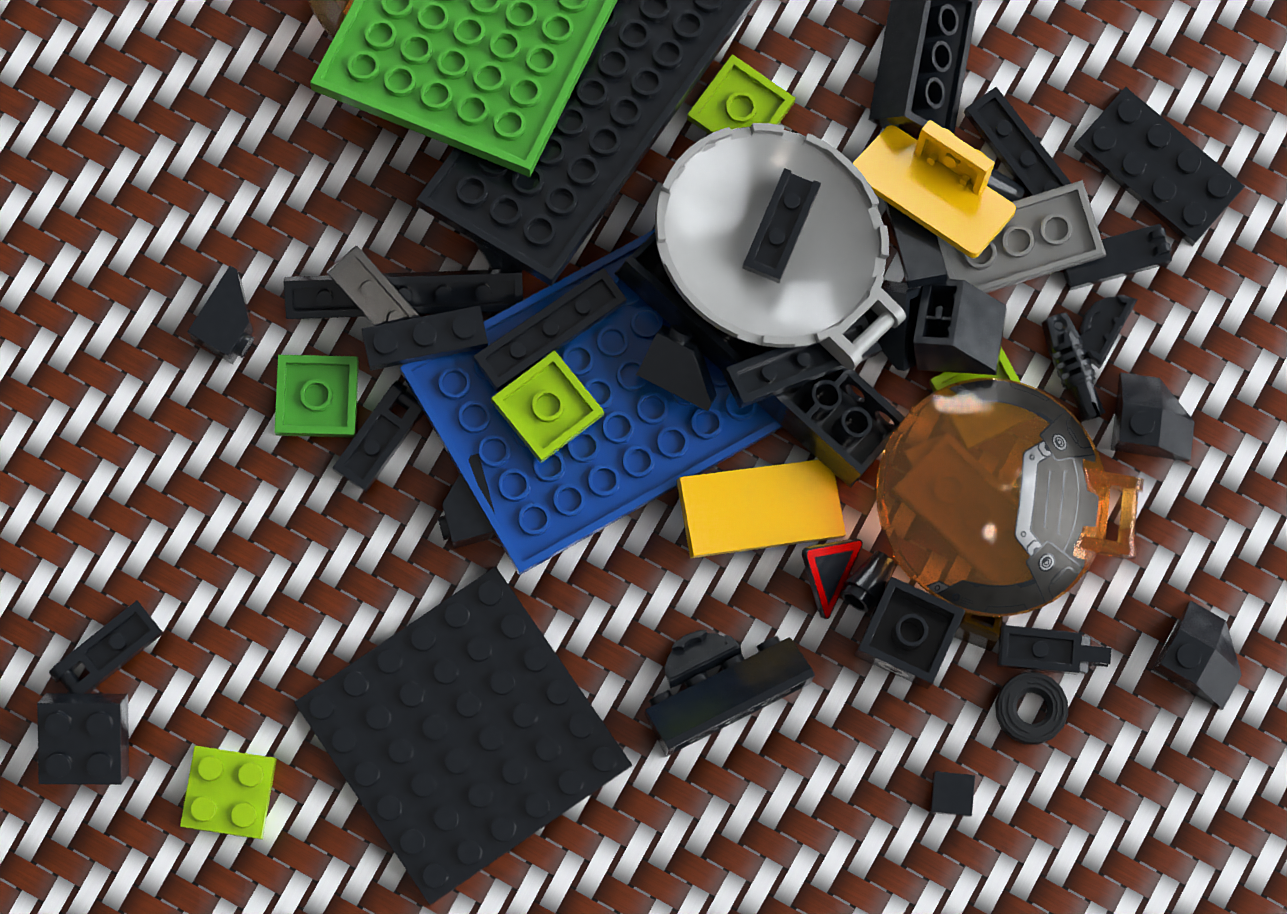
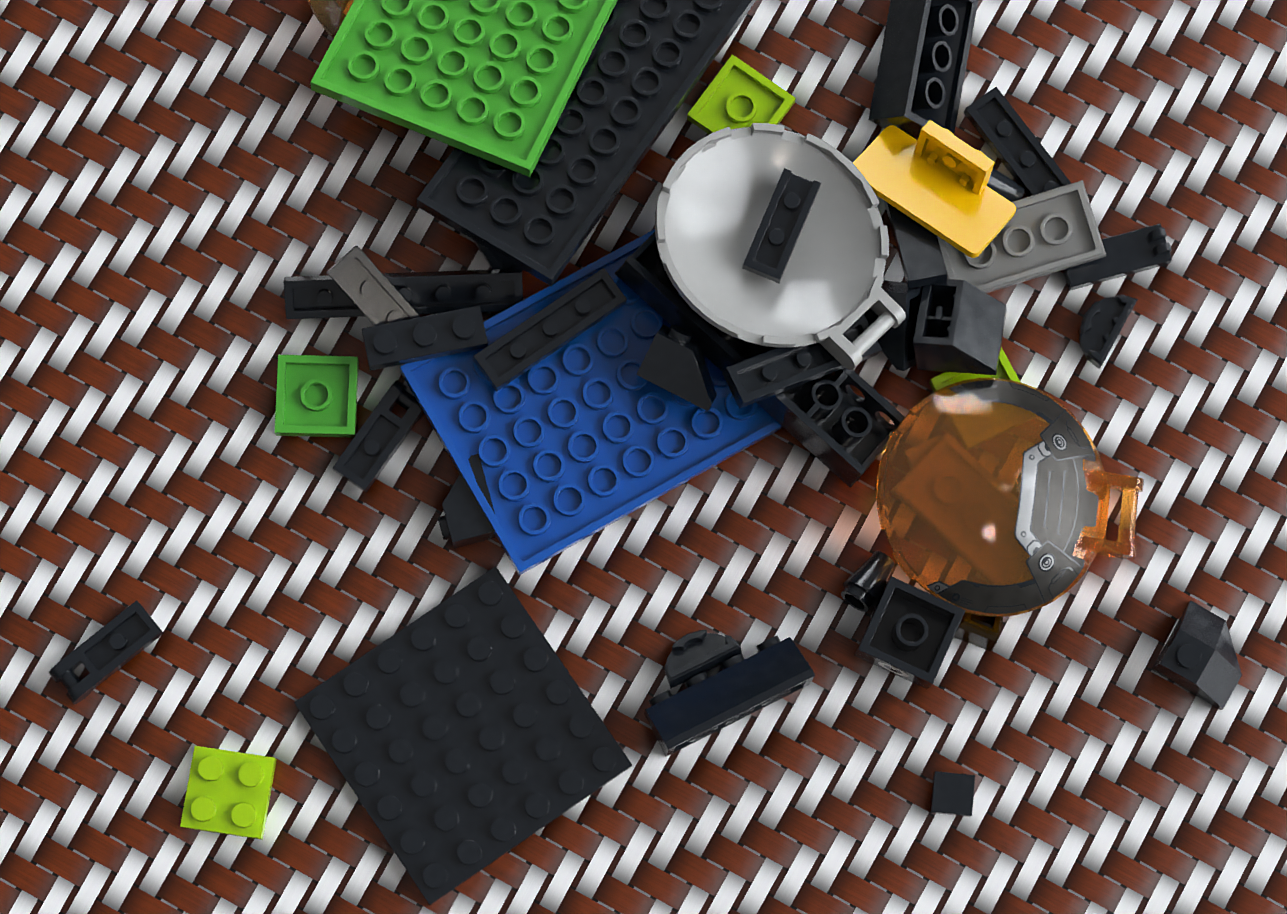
black brick [37,693,129,785] -> none
black slope [187,266,254,364] -> none
lime plate [491,350,605,463] -> none
yellow tile [676,460,846,558] -> none
piece [802,538,863,619] -> none
black tyre [995,672,1068,745] -> none
black hinge [997,625,1112,675] -> none
black hinge [1041,312,1106,422] -> none
black plate [1074,87,1245,246] -> none
black slope [1111,372,1195,462] -> none

